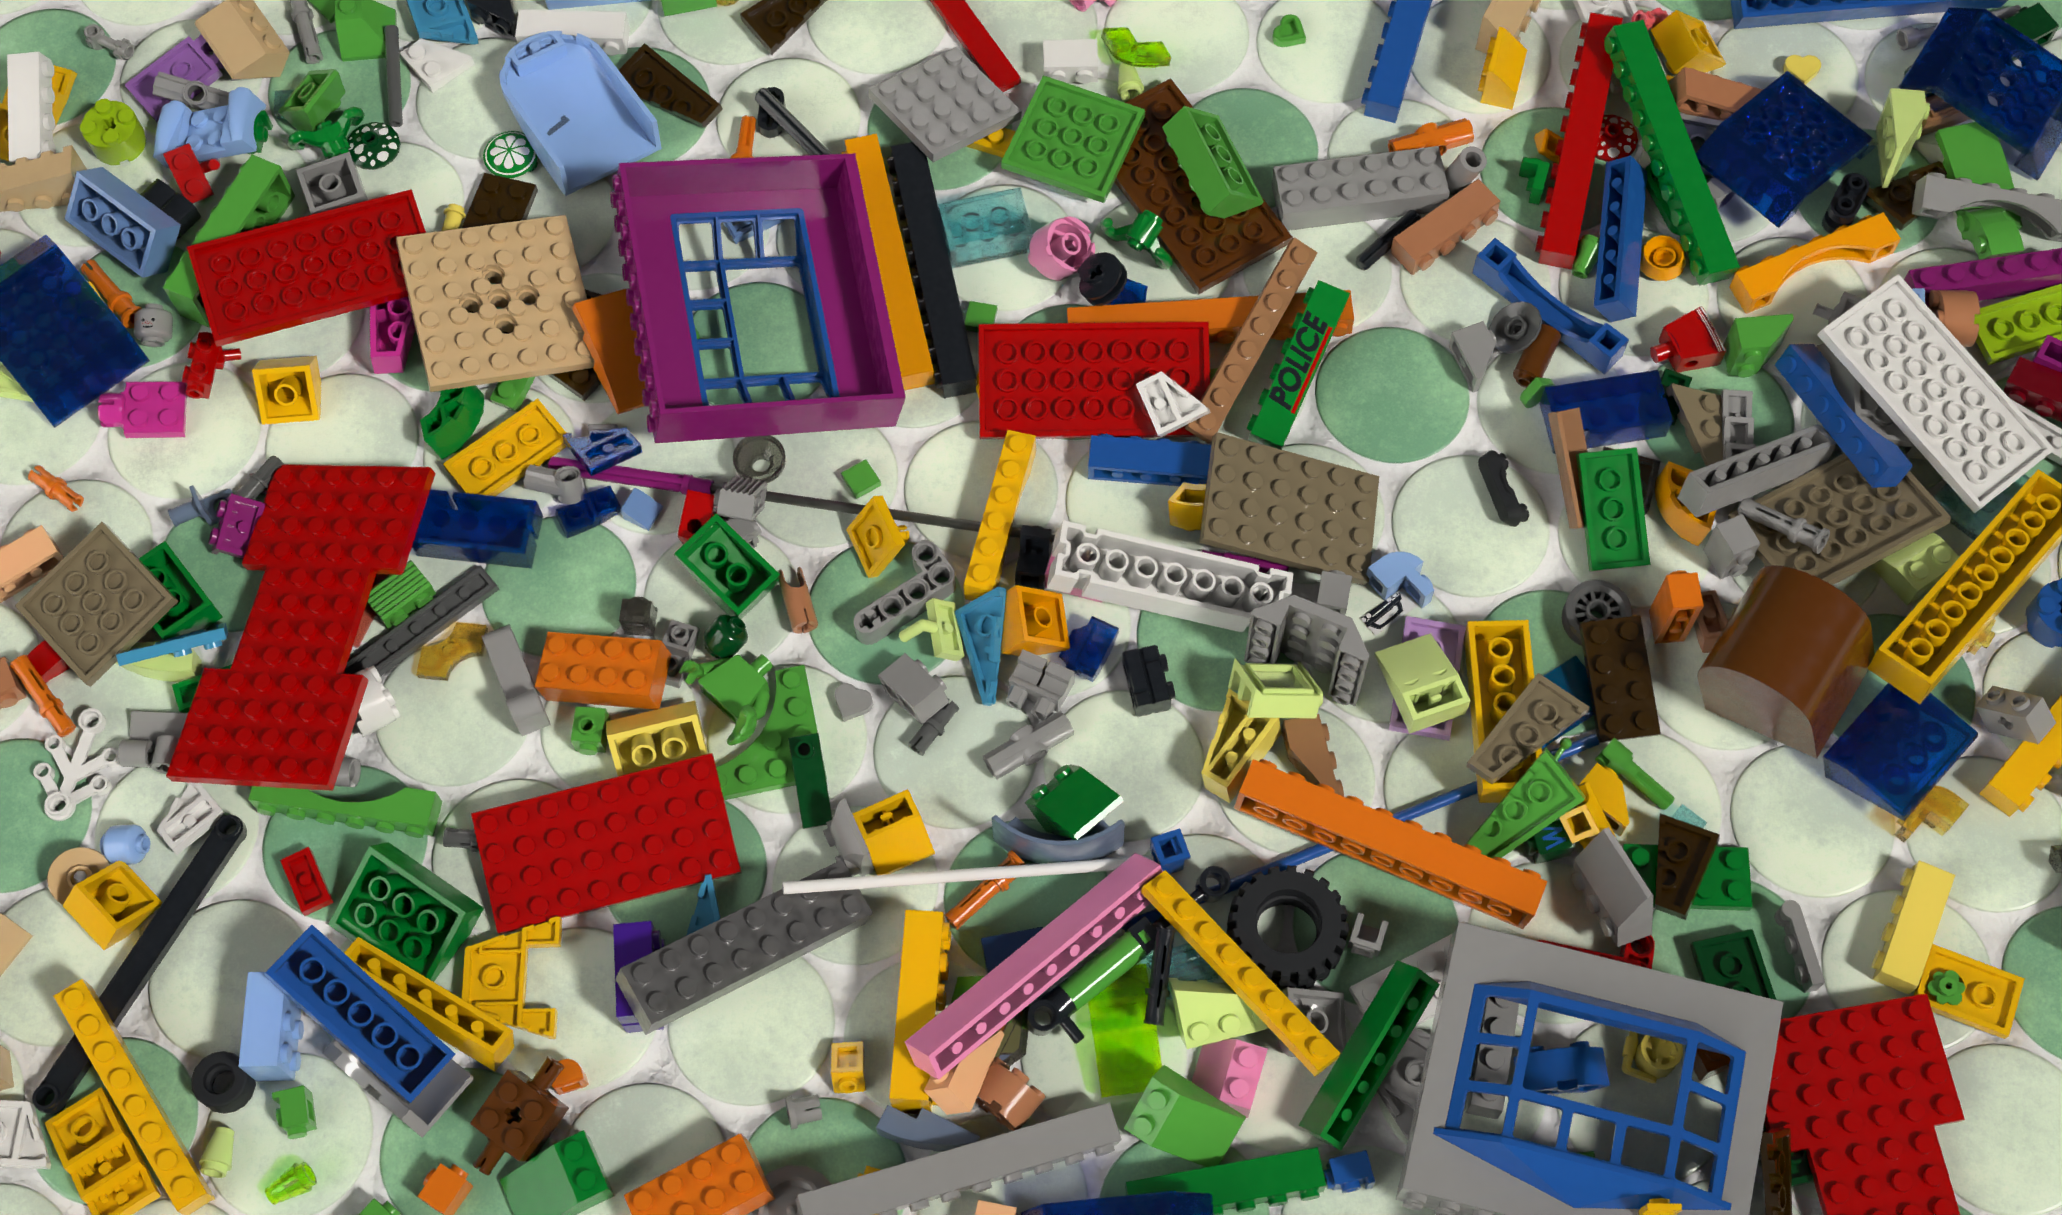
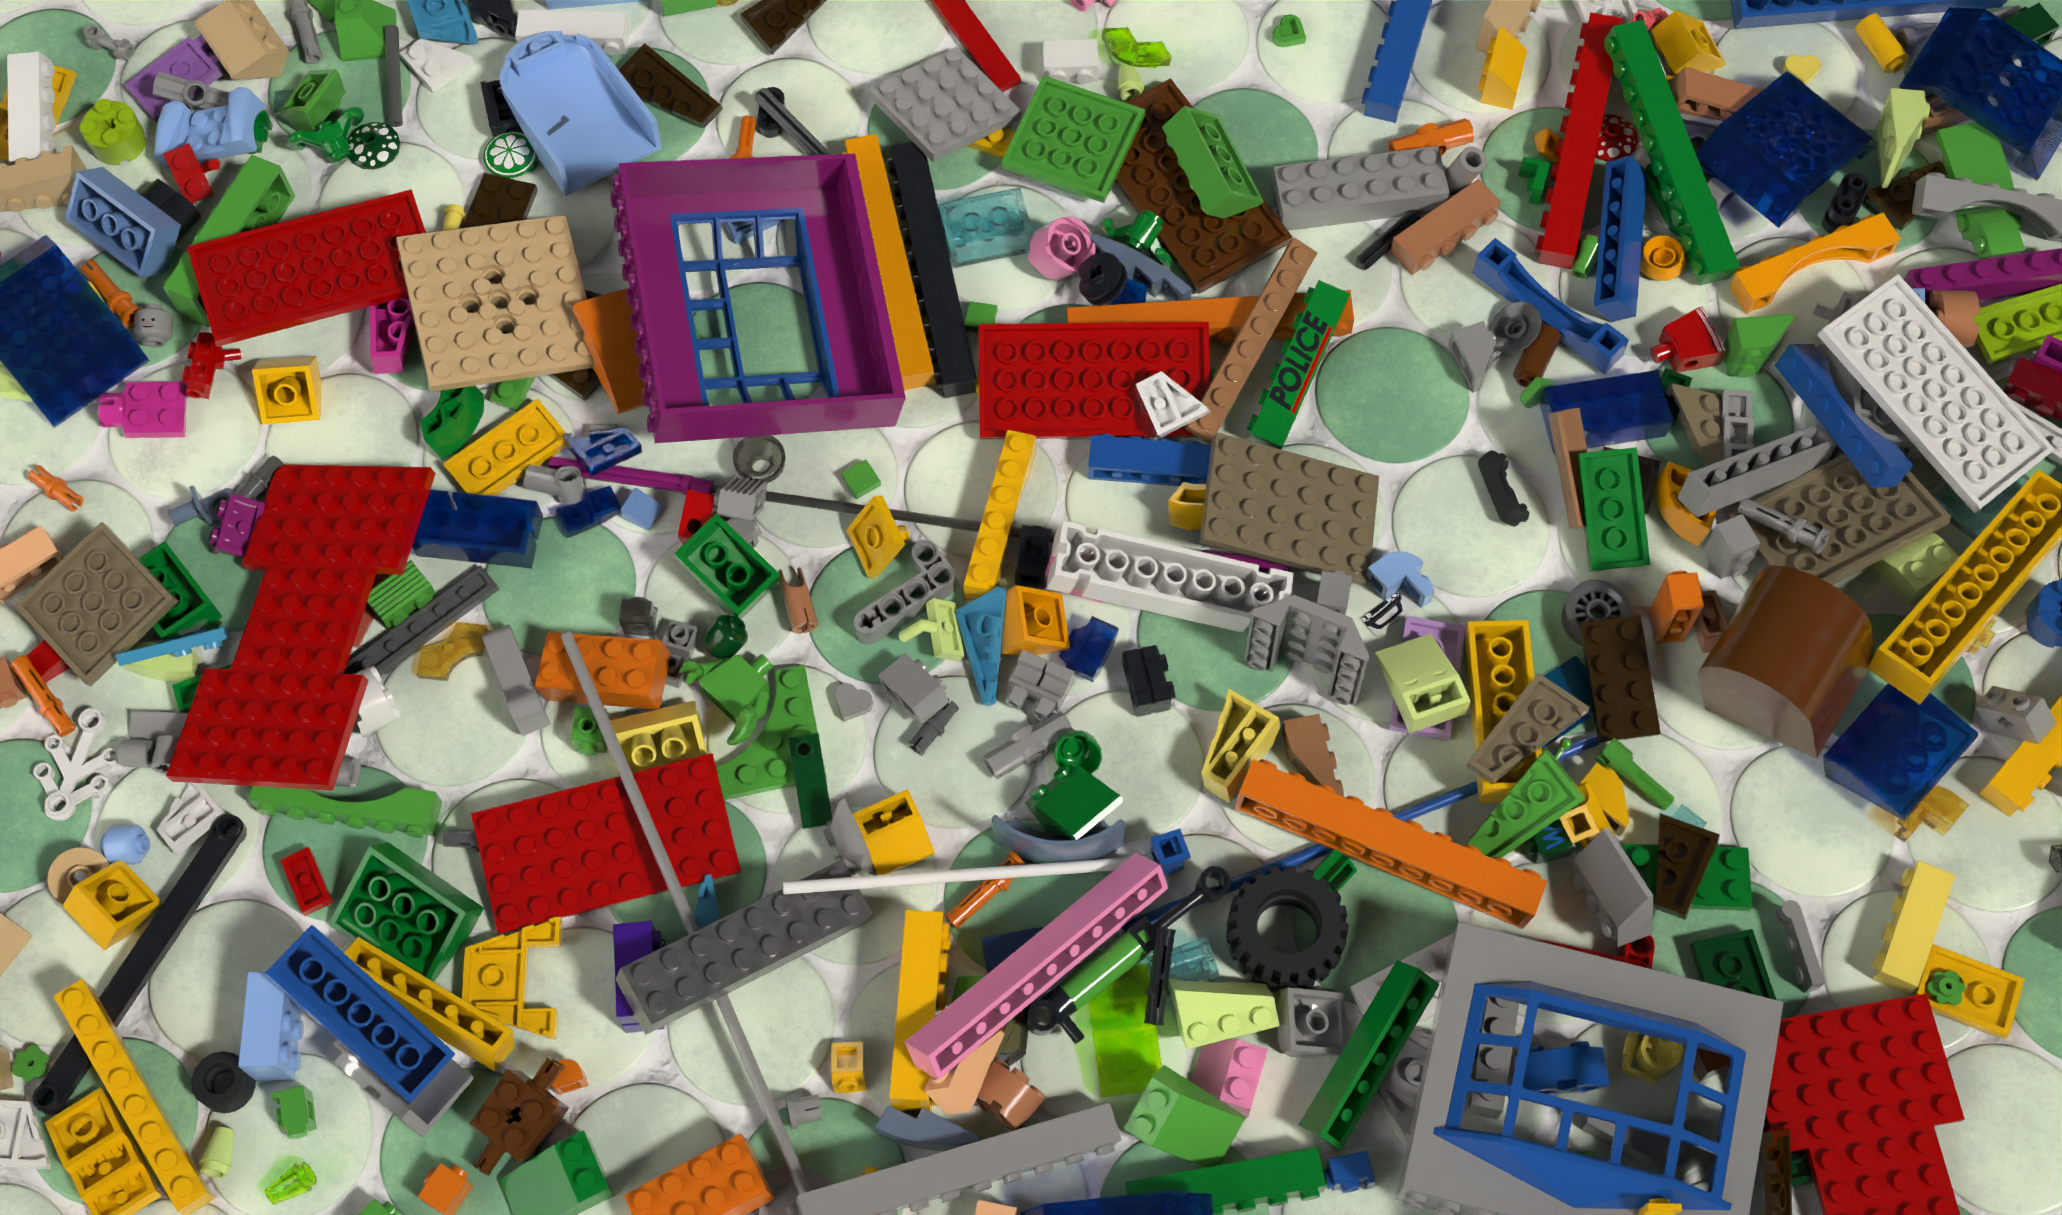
light grey brick [296,152,368,215] -> none
yellow plate [1141,870,1341,1077] -> none
yellowish green window [1228,658,1323,718] -> none
light grey window [1347,912,1389,959] -> none
none -> bright green plant [12,1045,49,1082]
none -> black hinge [480,79,524,137]
none -> light grey piece [560,632,812,1194]
none -> green hair [1053,730,1102,774]
none -> sand blue slope [1089,234,1191,301]
none -> green piece [1313,848,1358,891]
none -> light grey slope [1581,1116,1687,1172]
none -> yellow brick [1855,13,1909,73]

